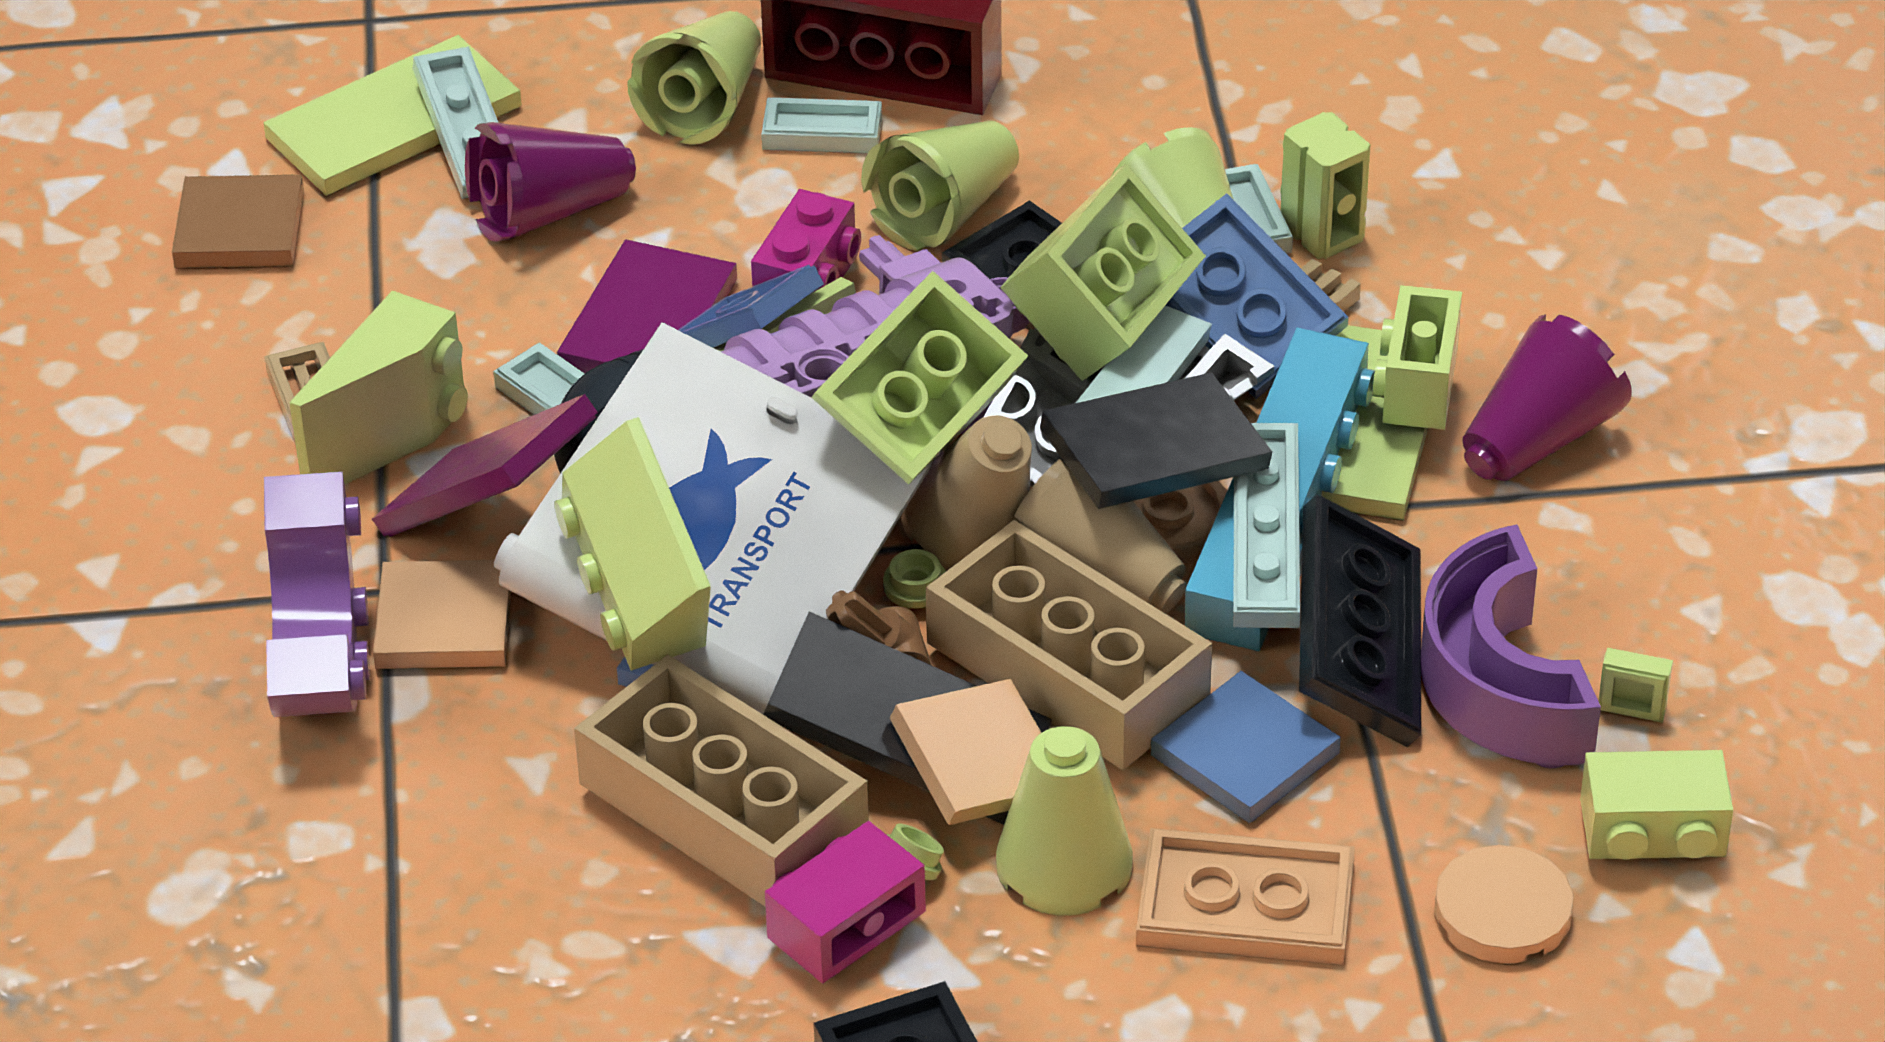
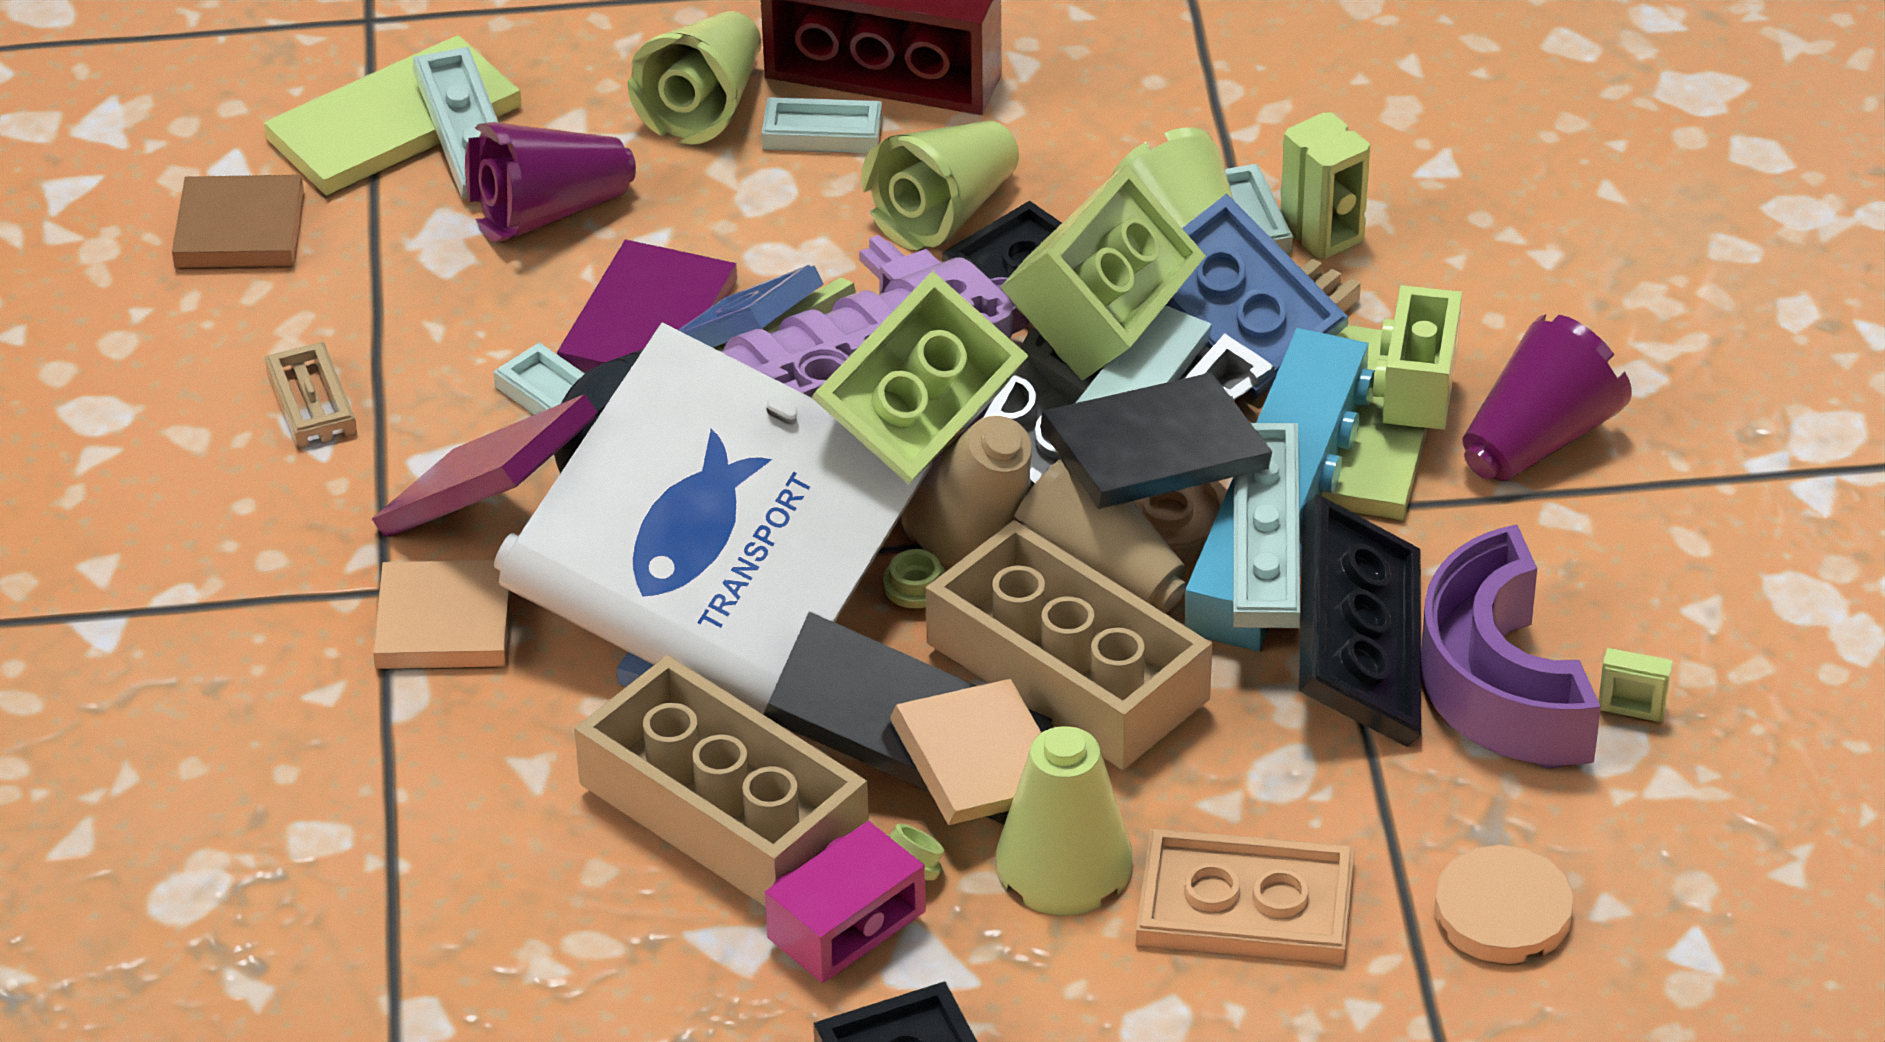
medium lavender brick [264,471,370,717] -> none
yellowish green slope [289,291,468,484] -> none
yellowish green slope [554,417,711,671] -> none
dark pink brick [751,189,862,295] -> none
medium nougat axle [826,590,931,665] -> none
medium blue tile [1151,671,1340,823] -> none
yellowish green brick [1580,750,1733,860] -> none

